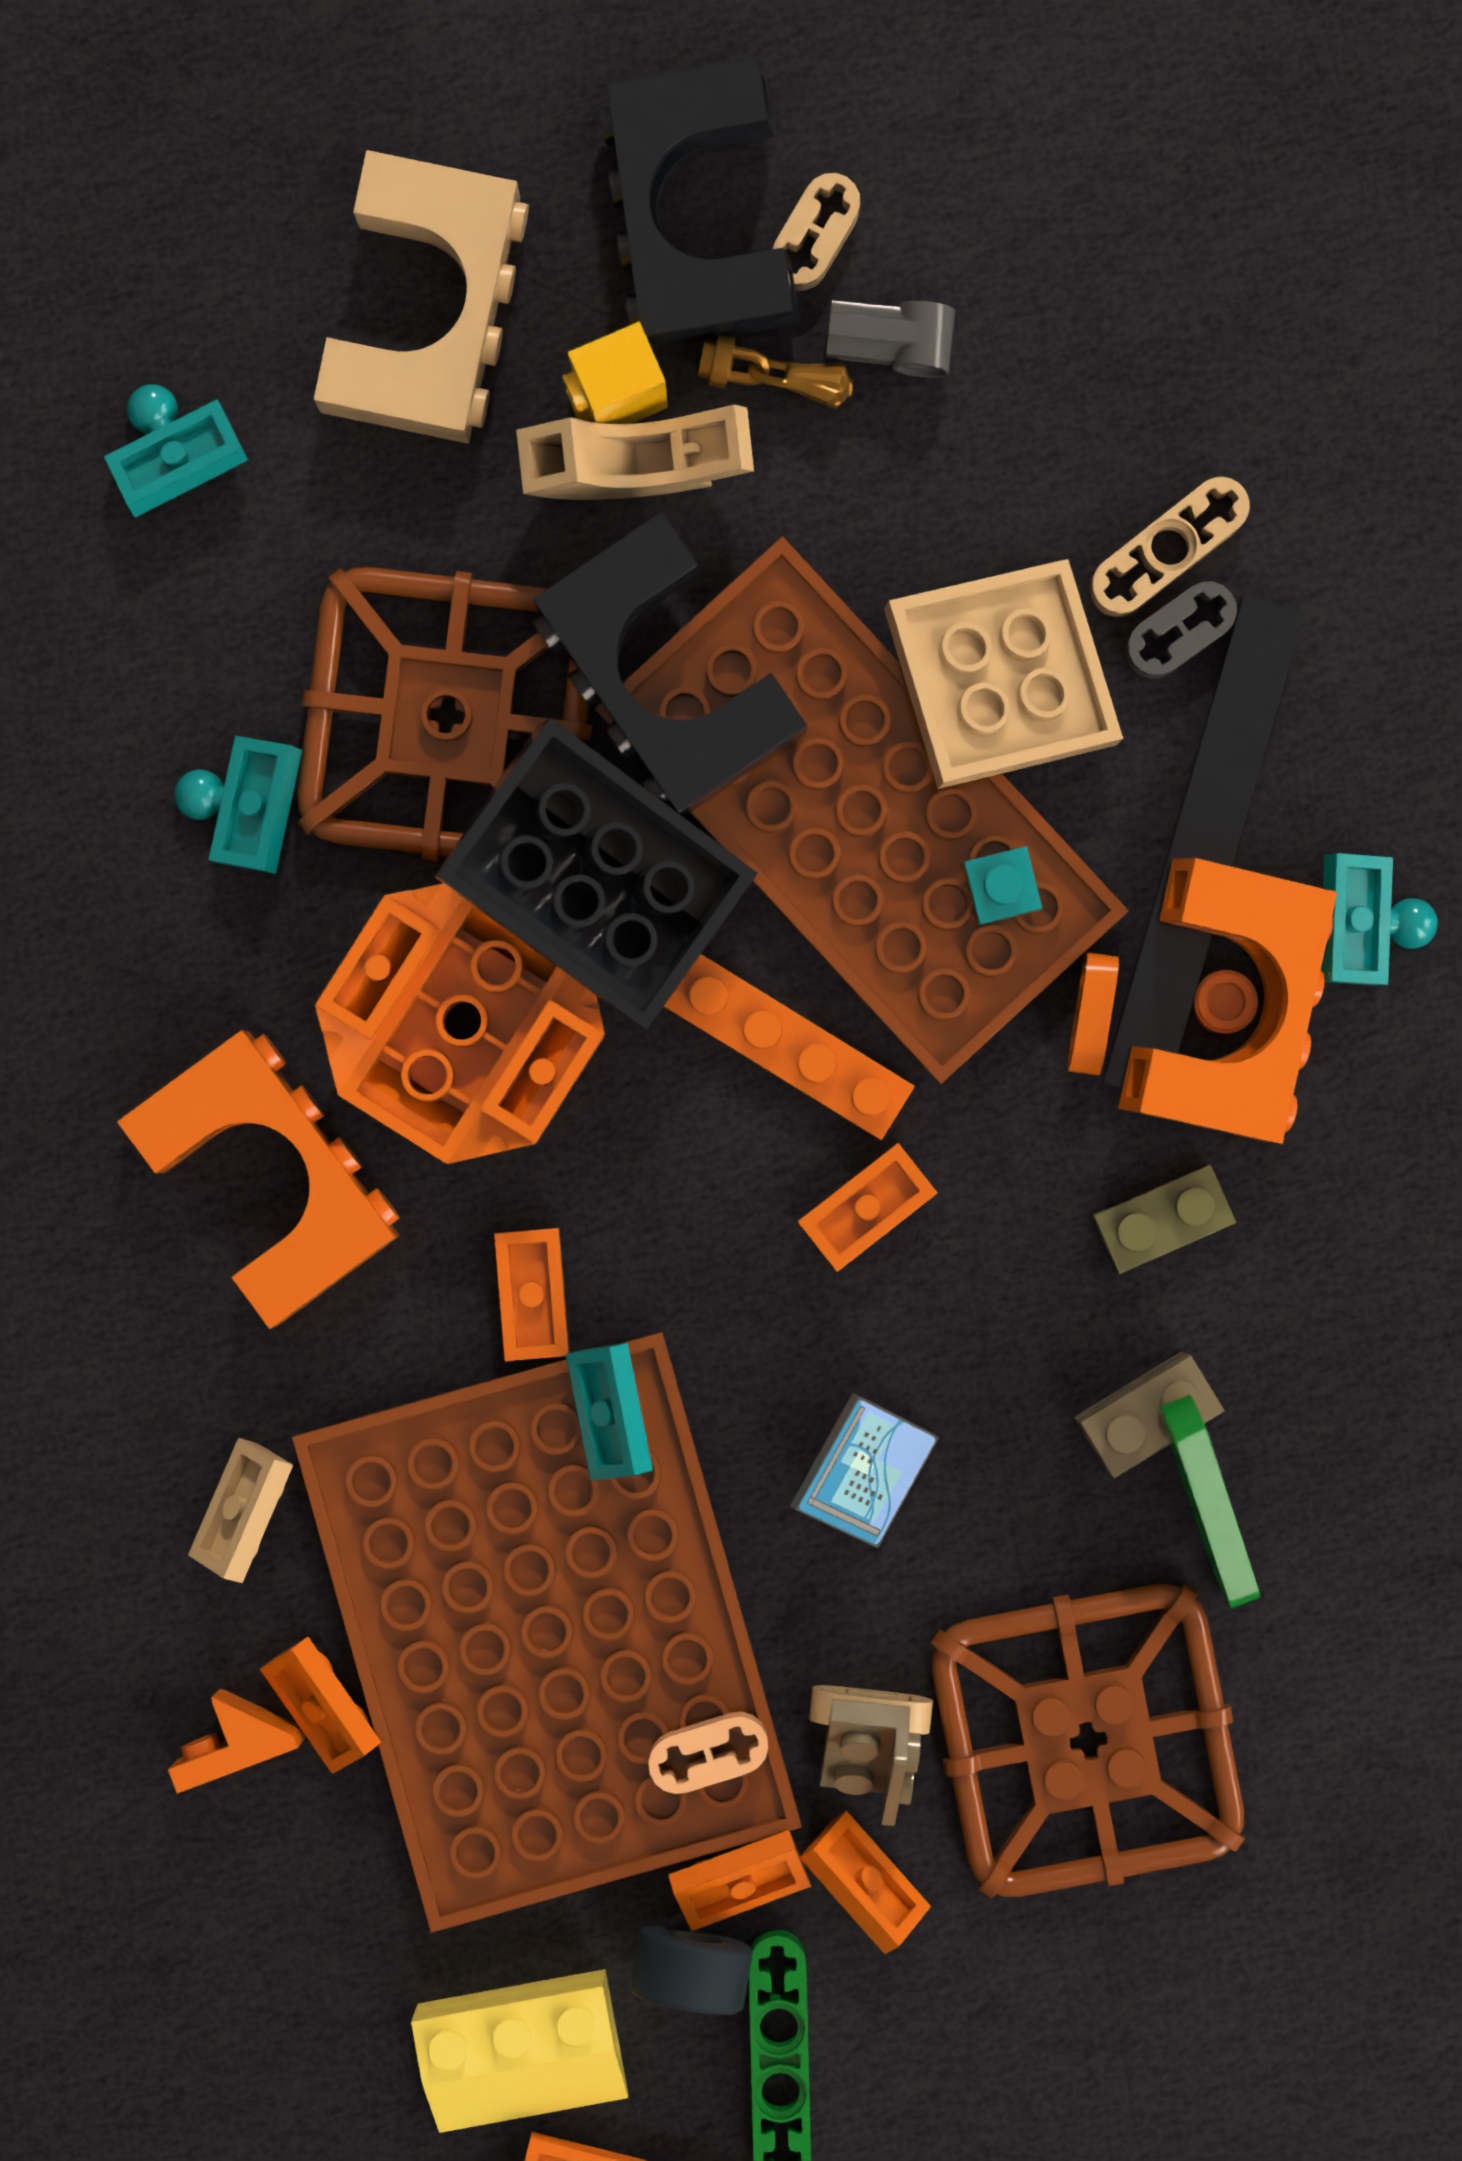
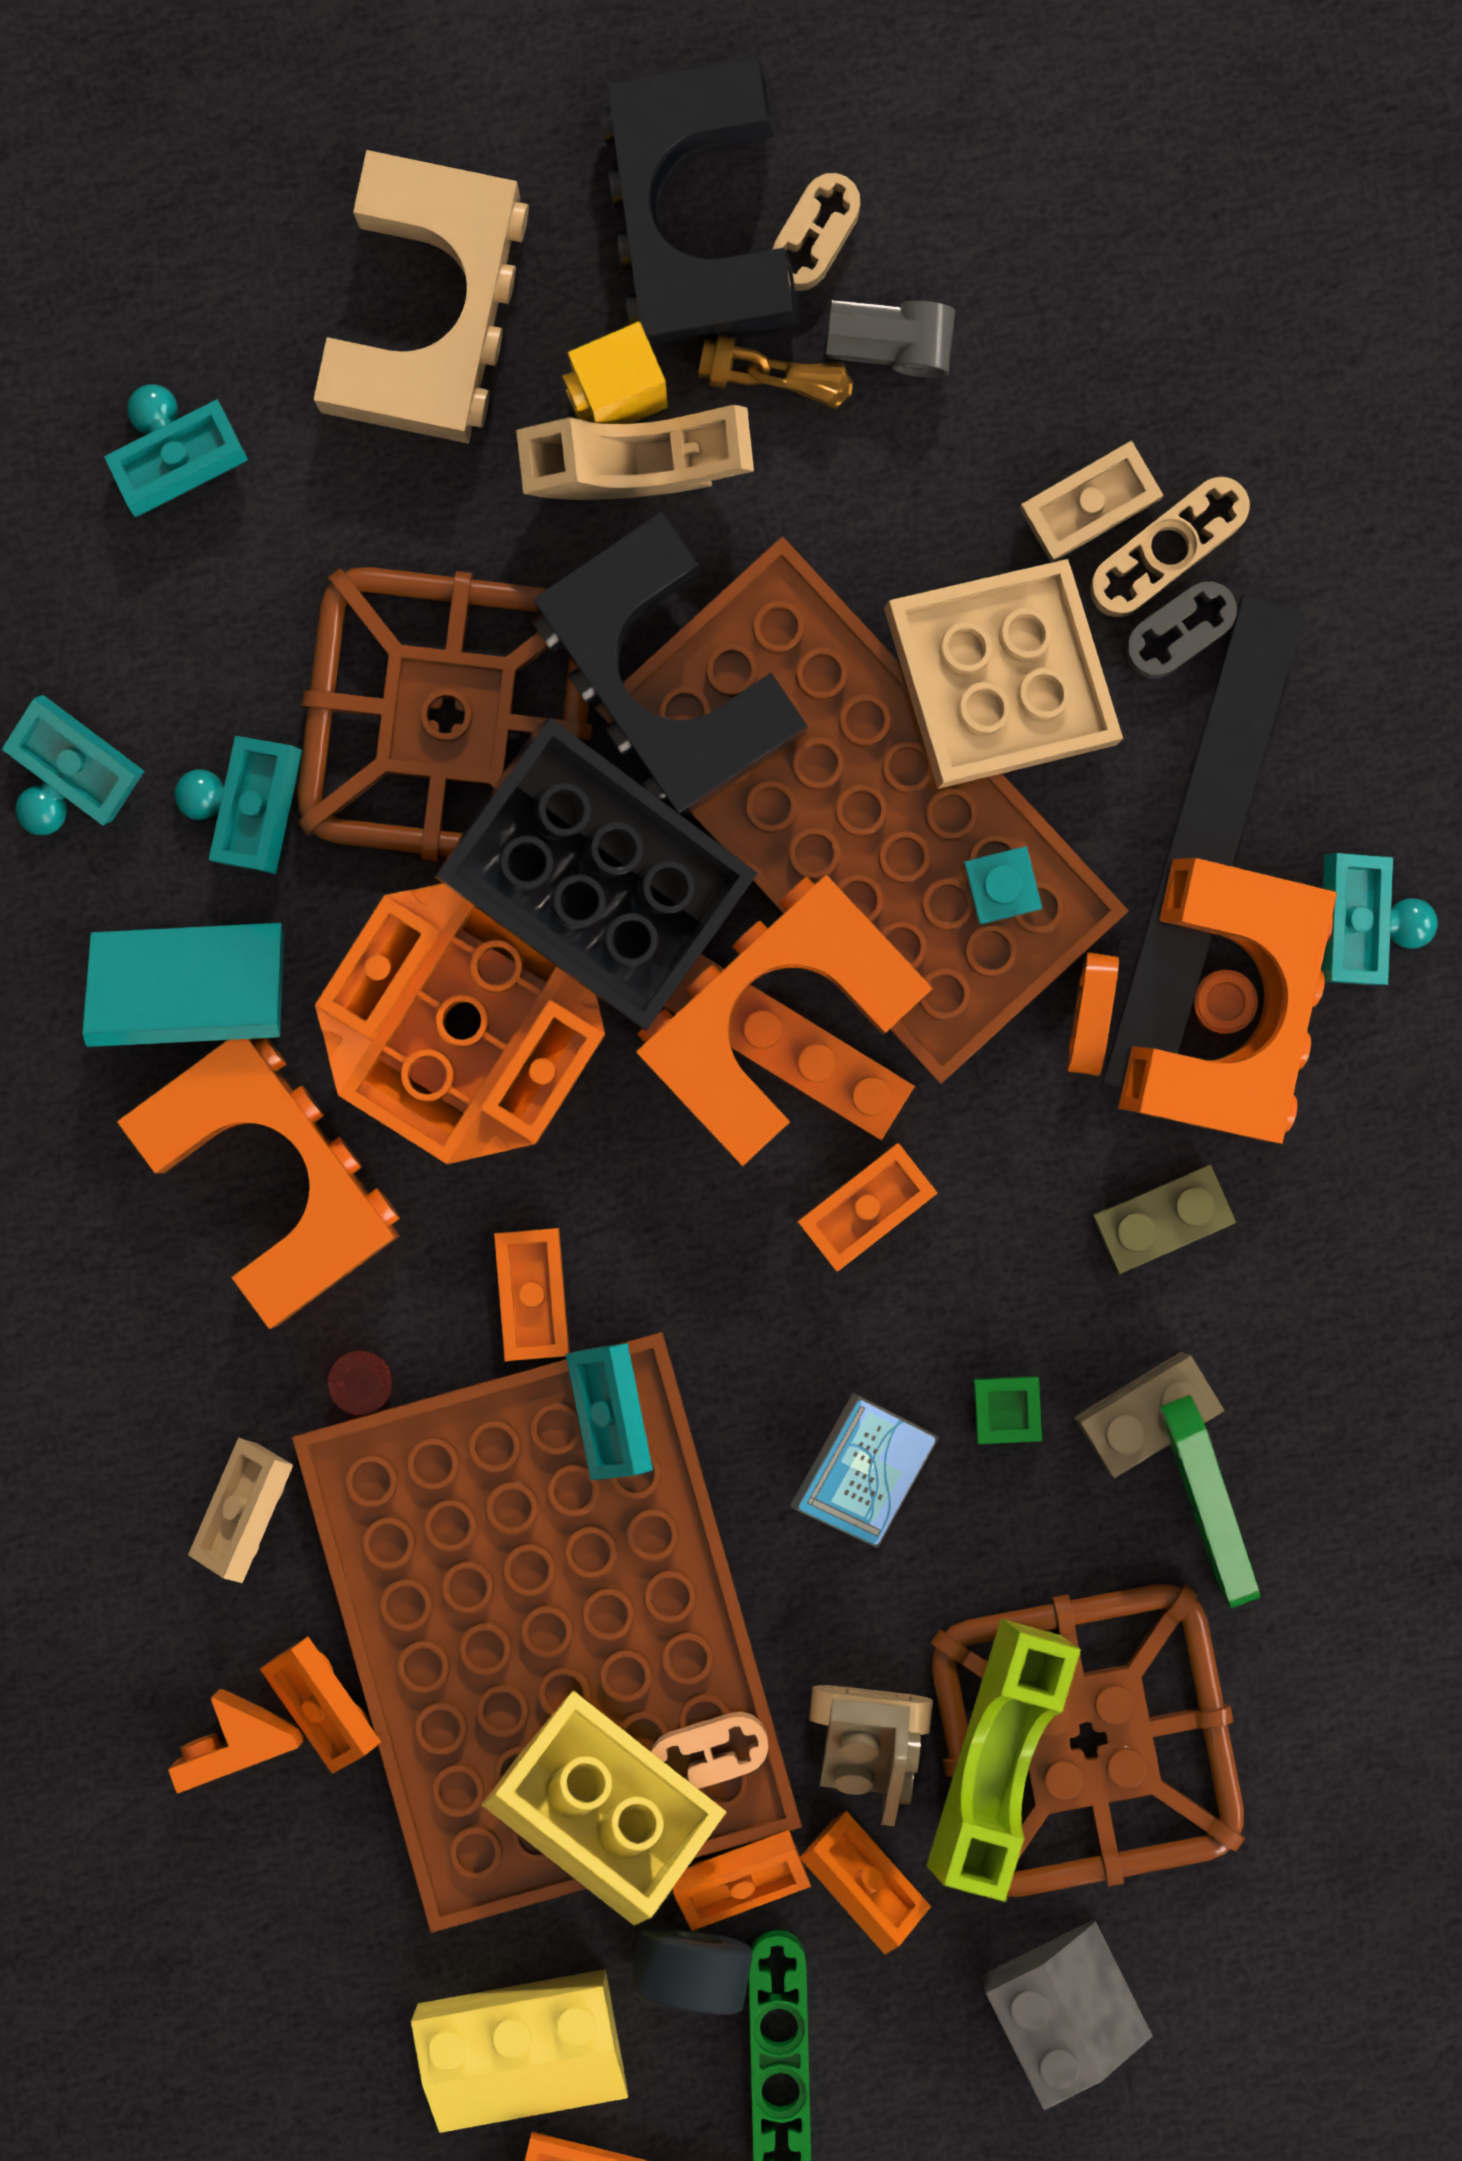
none -> teal plate [2,695,145,836]
none -> teal tile [83,923,284,1047]
none -> clear red plate [328,1351,393,1415]
none -> light yellow slope [482,1691,726,1925]
none -> orange arch [636,875,933,1166]
none -> lime arch [926,1619,1081,1902]
none -> green plate [973,1376,1042,1444]
none -> flat silver slope [981,1919,1153,2110]
none -> tan plate [1019,440,1164,563]

